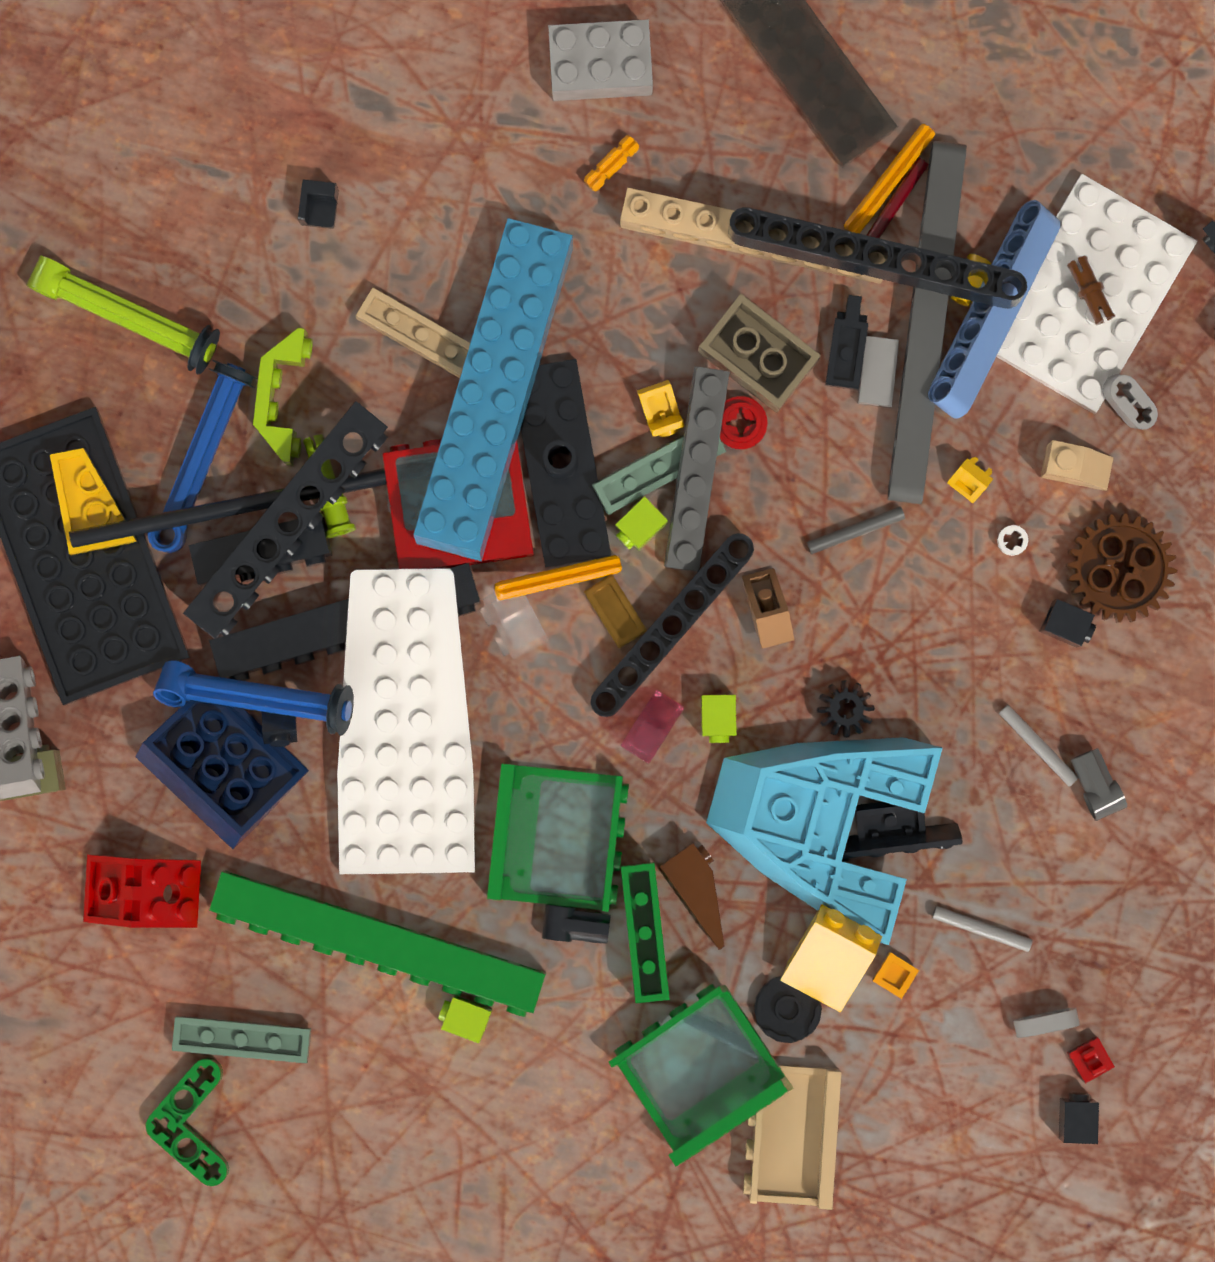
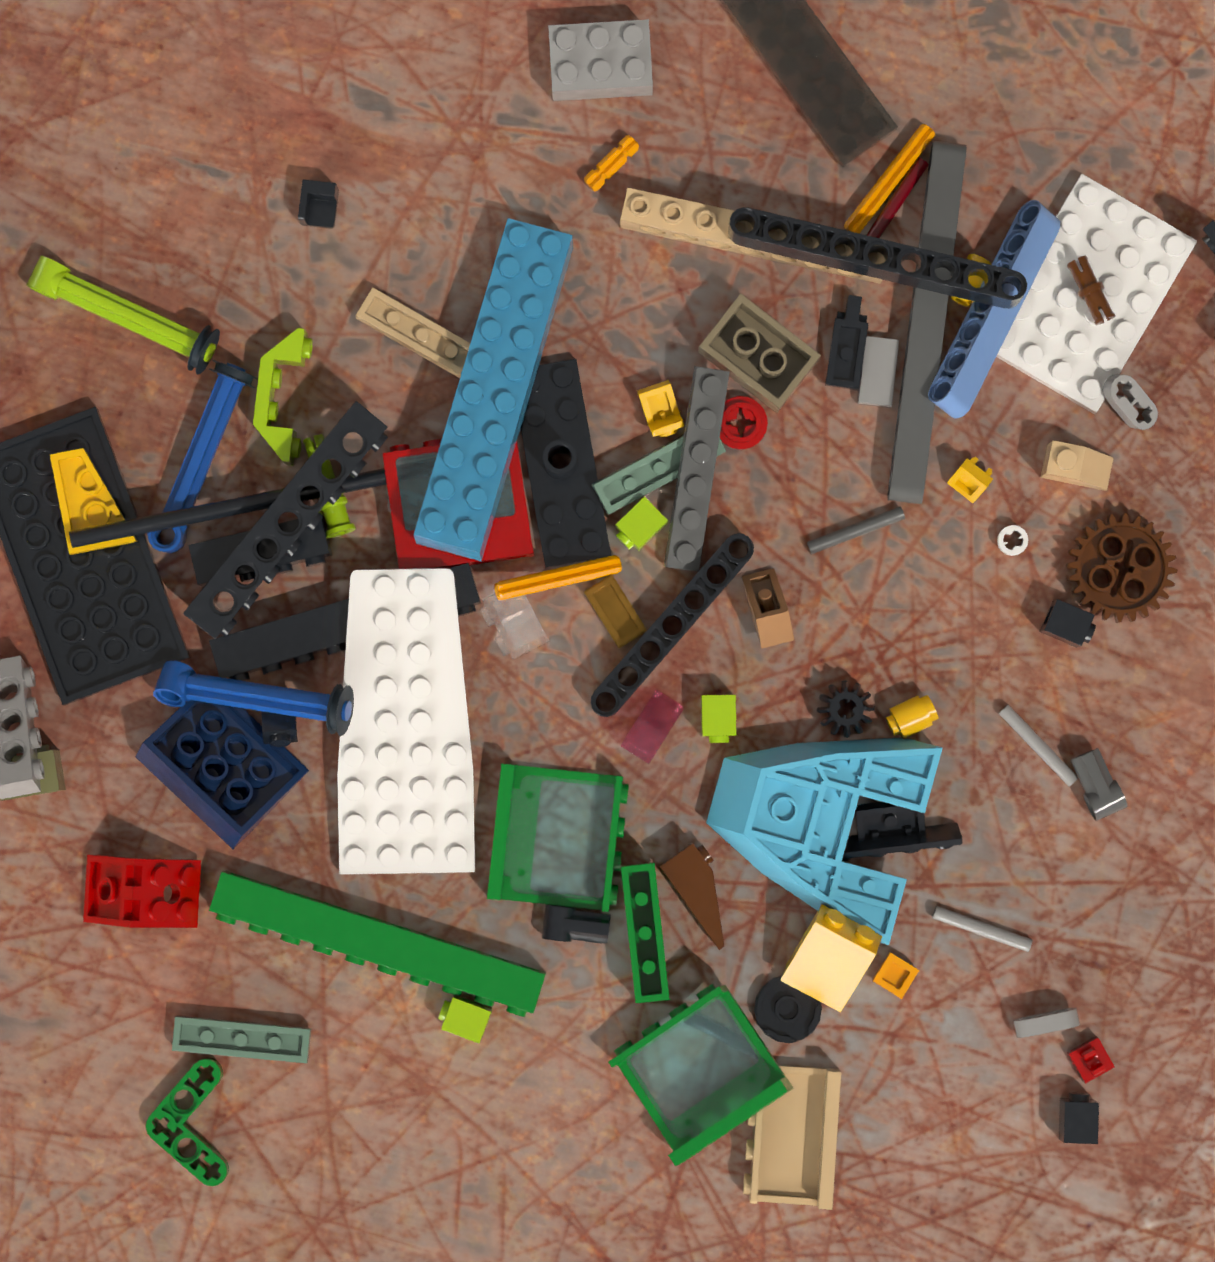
none -> yellow brick [886,695,939,739]

